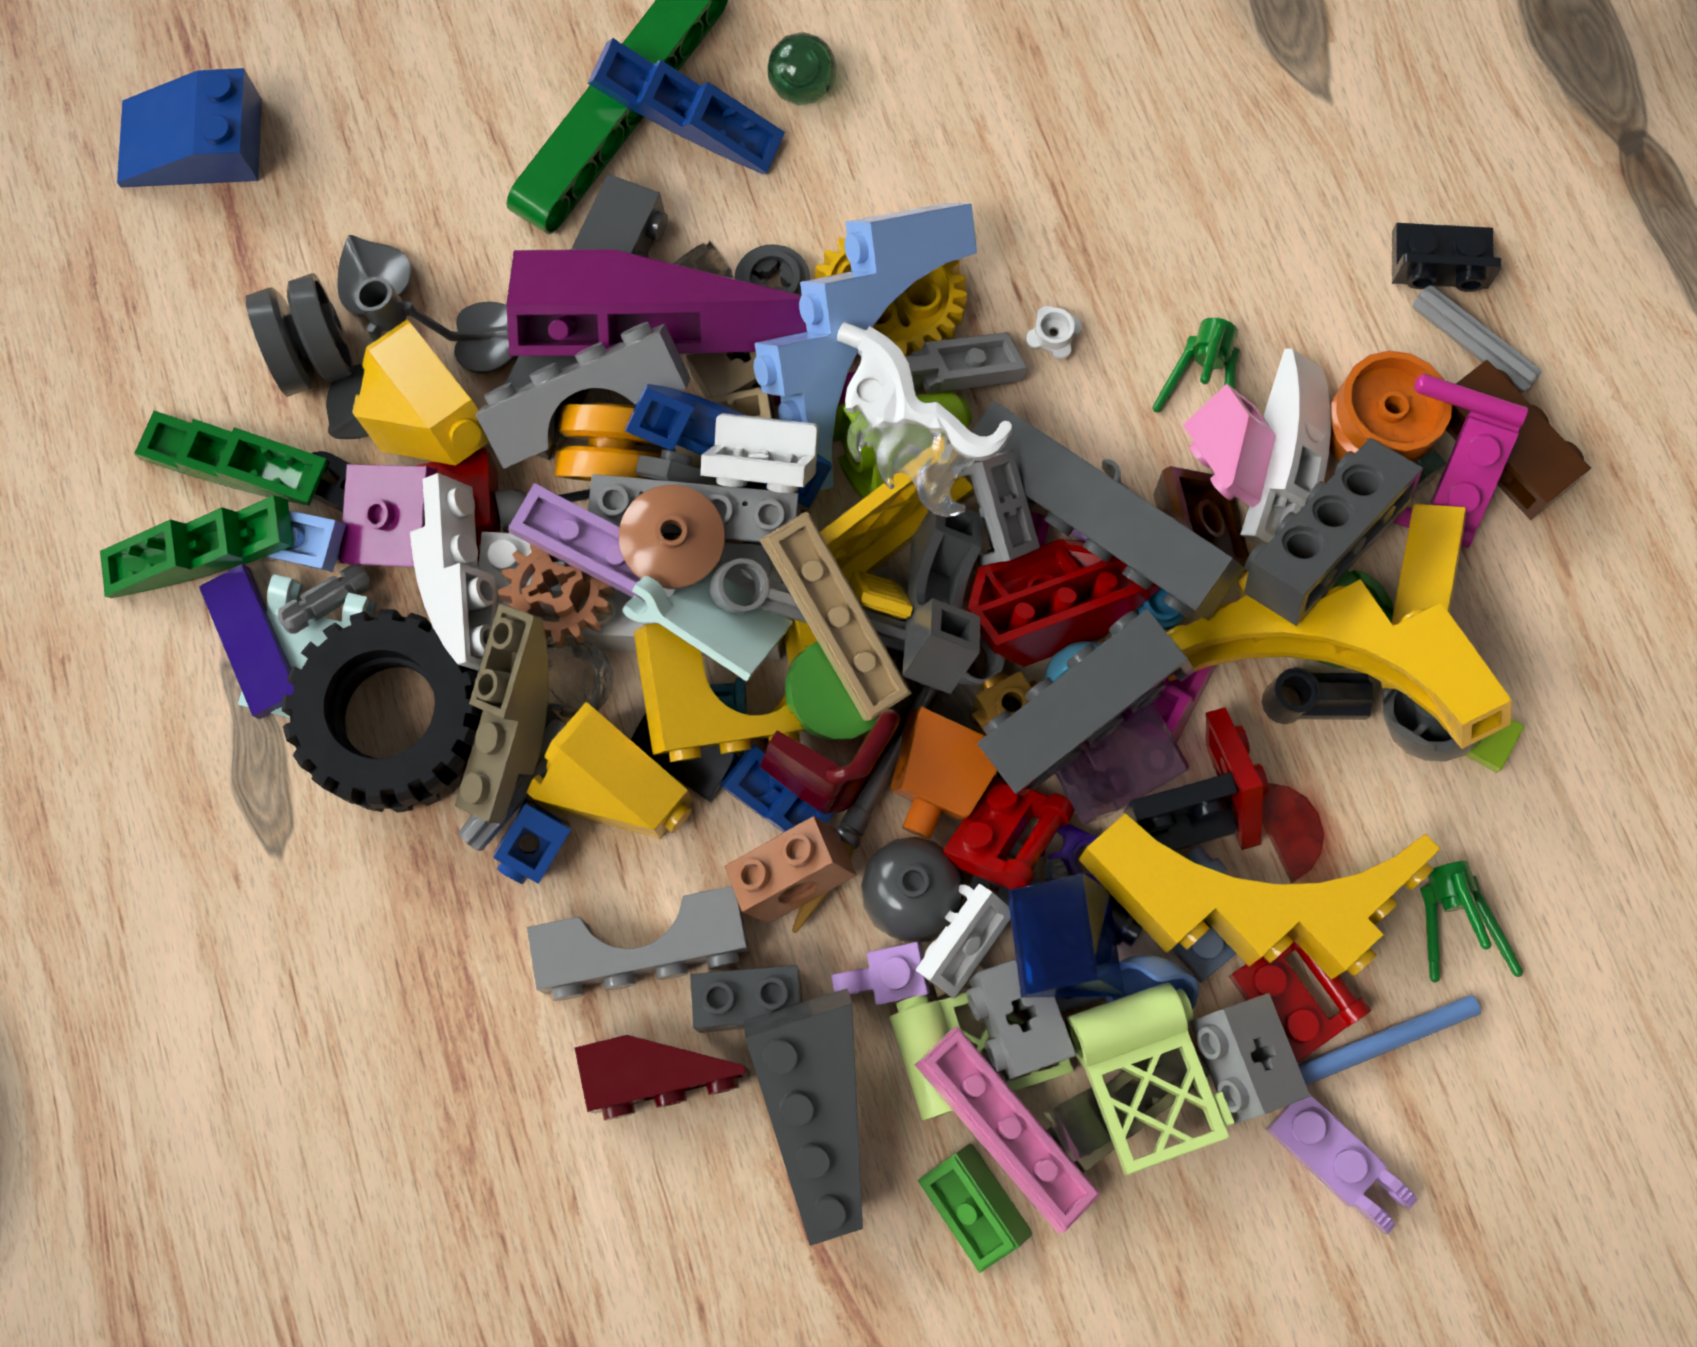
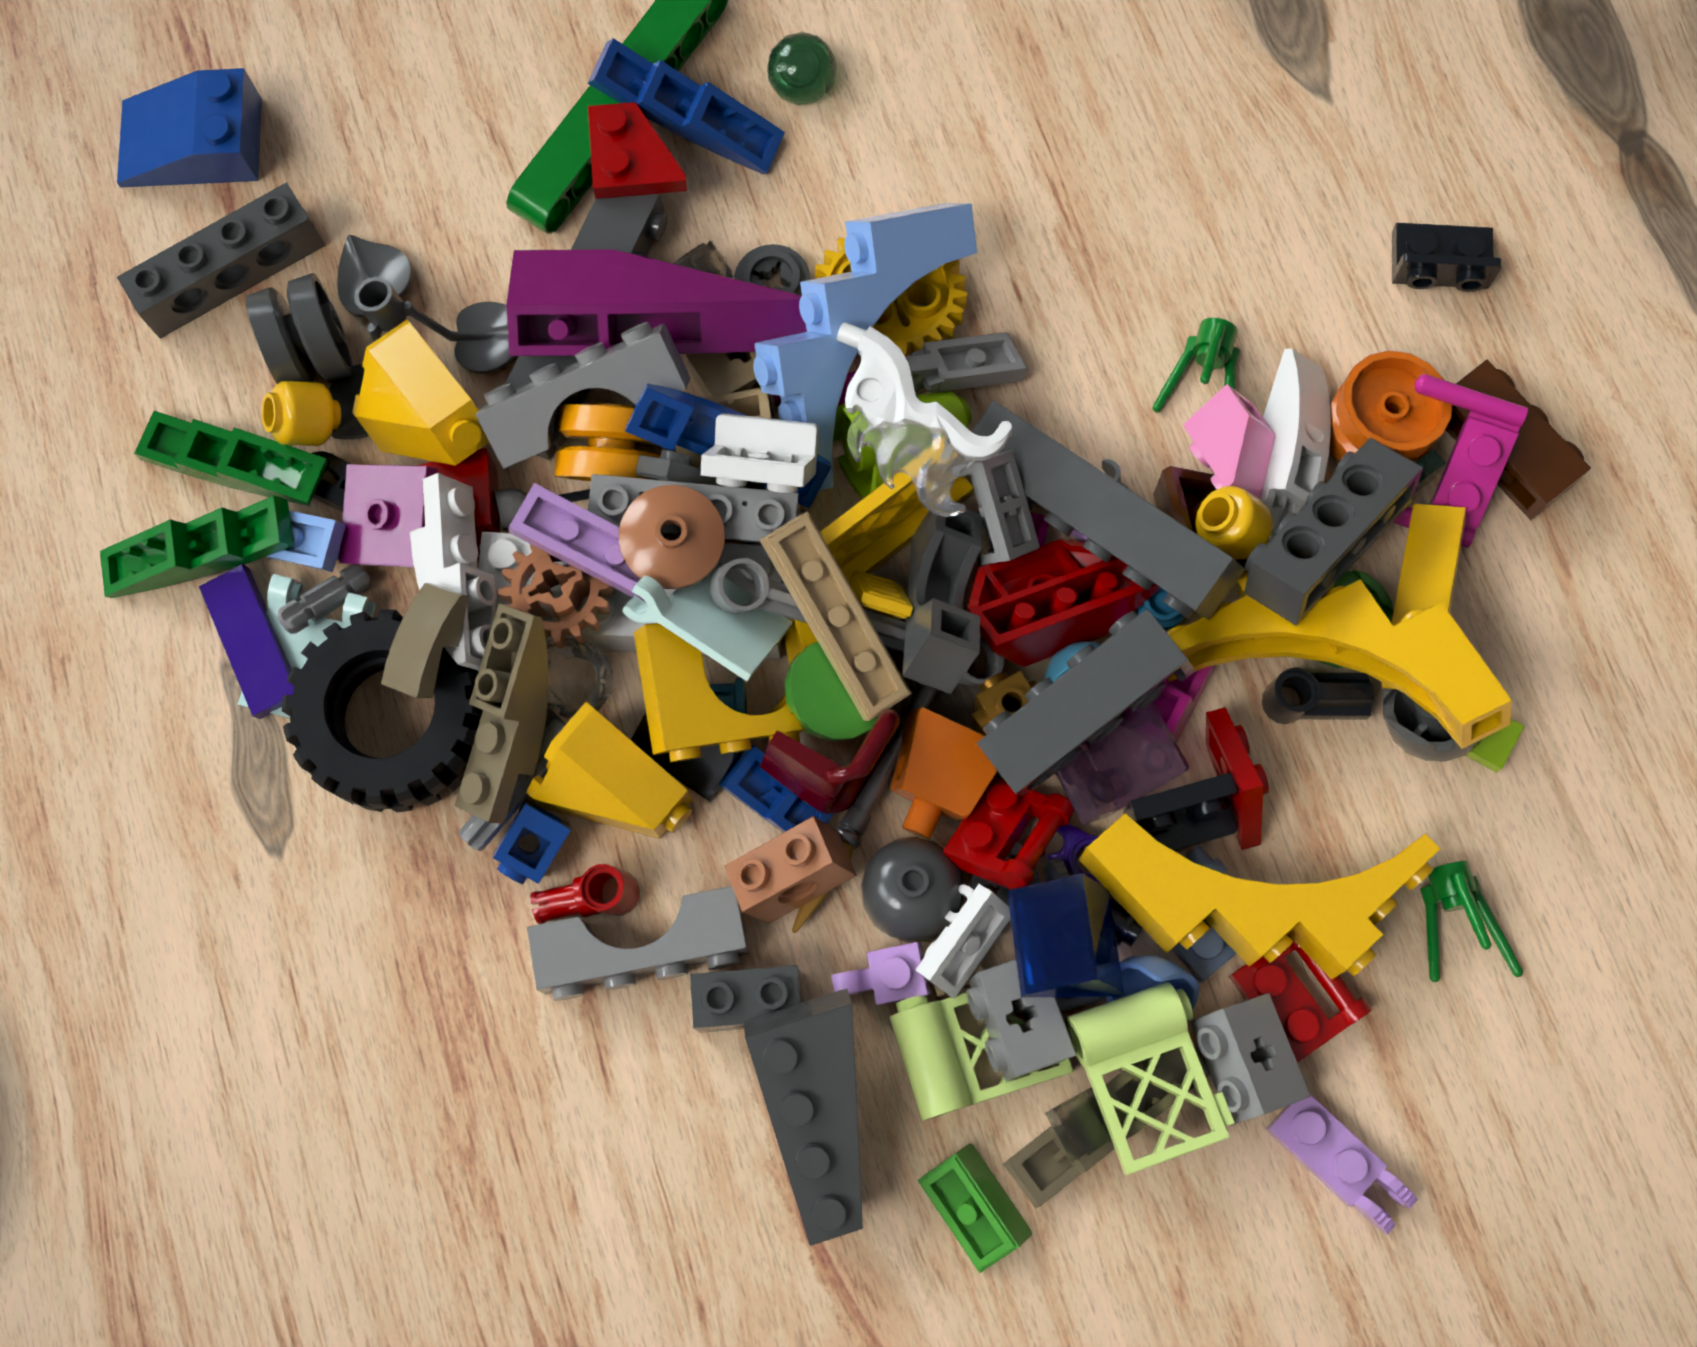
dark red slope [574,1035,750,1121] -> none
bright pink tile [914,1026,1101,1233] -> none
white plate [1026,306,1082,359] -> none
clear red plate [1262,783,1324,884] -> none
medium blue bar [1298,995,1481,1085] -> none
light grey axle [1412,286,1541,393] -> none
none -> dark grey brick [117,182,326,339]
none -> yellow head [261,381,341,446]
none -> dark tan slope [381,583,469,698]
none -> red pin [530,864,640,924]
none -> red wing [588,102,687,199]
none -> yellow head [1195,486,1273,560]

